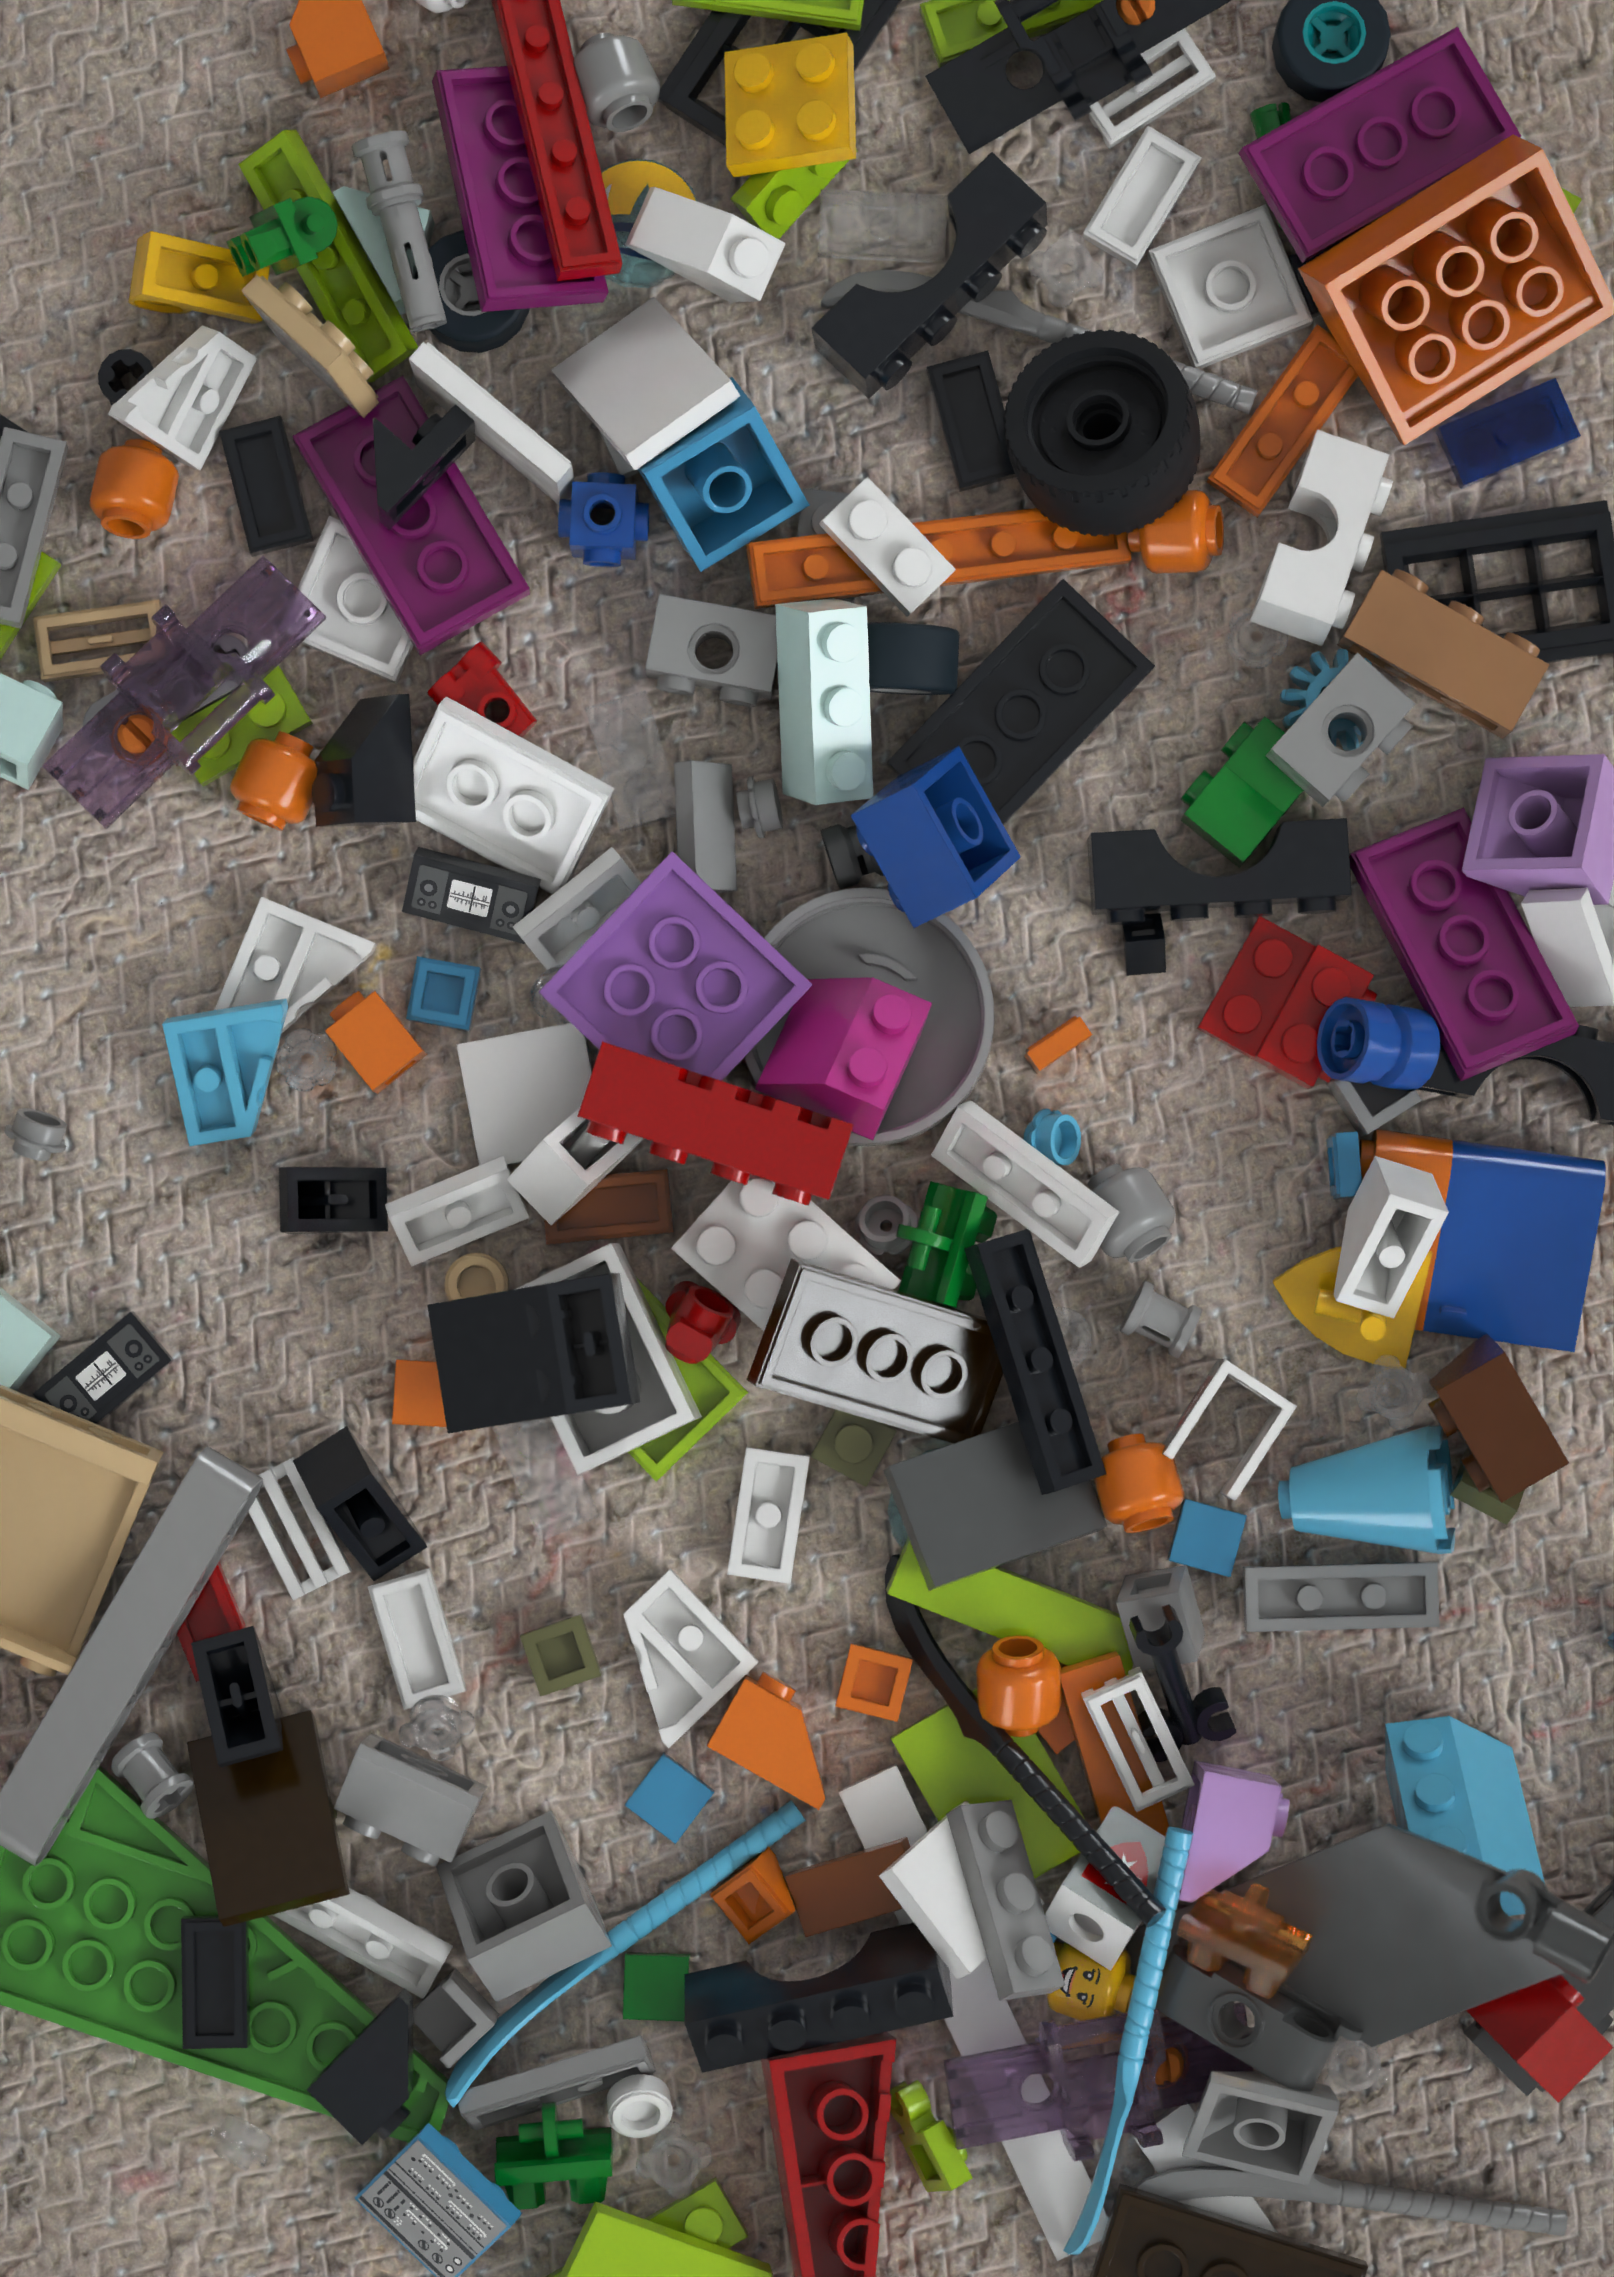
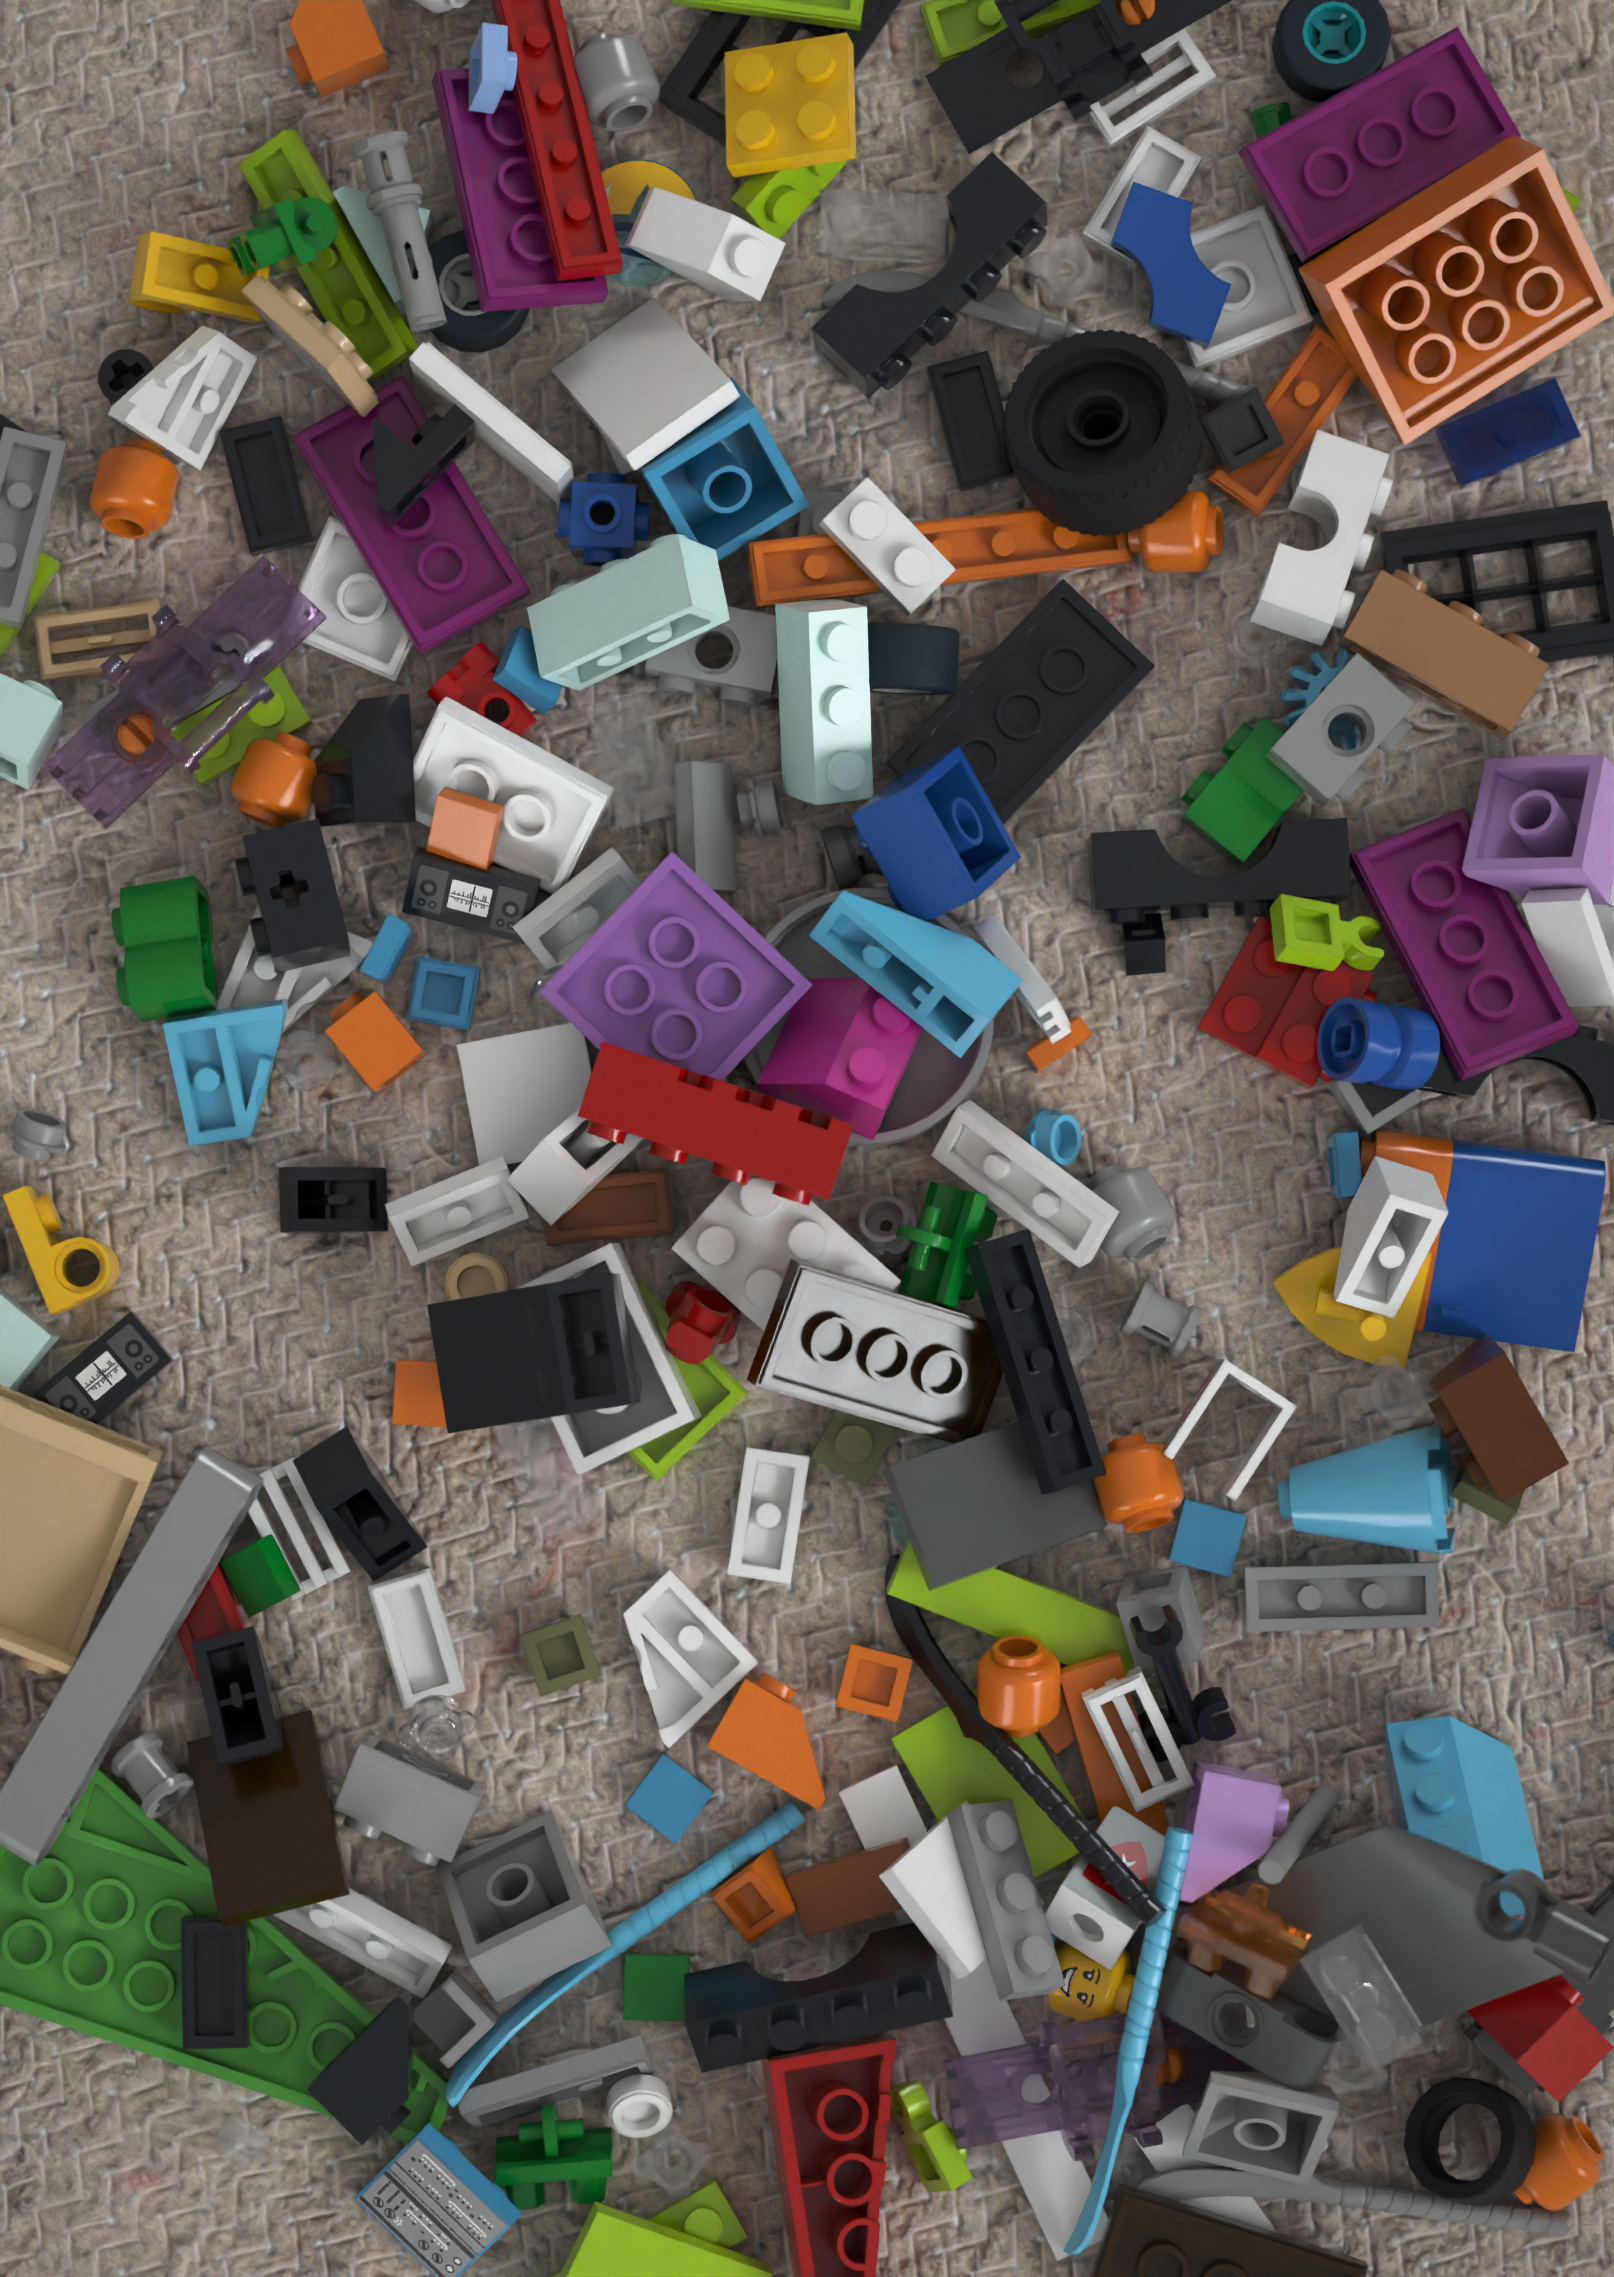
none -> yellow plate [2,1186,119,1315]
none -> green brick [111,876,218,1022]
none -> green tile [219,1534,301,1618]
none -> black brick [234,819,350,973]
none -> dark azure tile [360,913,415,985]
none -> orange tile [426,787,504,870]
none -> light blue plate [468,22,517,114]
none -> dark azure tile [492,625,563,715]
none -> light aqua brick [527,534,730,691]
none -> medium azure slope [809,890,1023,1058]
none -> white tile [973,915,1071,1044]
none -> blue tile [1110,181,1231,348]
none -> black tile [1198,386,1284,474]
none -> light grey bar [1258,1785,1338,1884]
none -> lime plate [1270,894,1384,972]
none -> clear plate [1300,1923,1430,2074]
none -> black tyre [1404,2077,1536,2207]
none -> orange head [1514,2113,1605,2211]

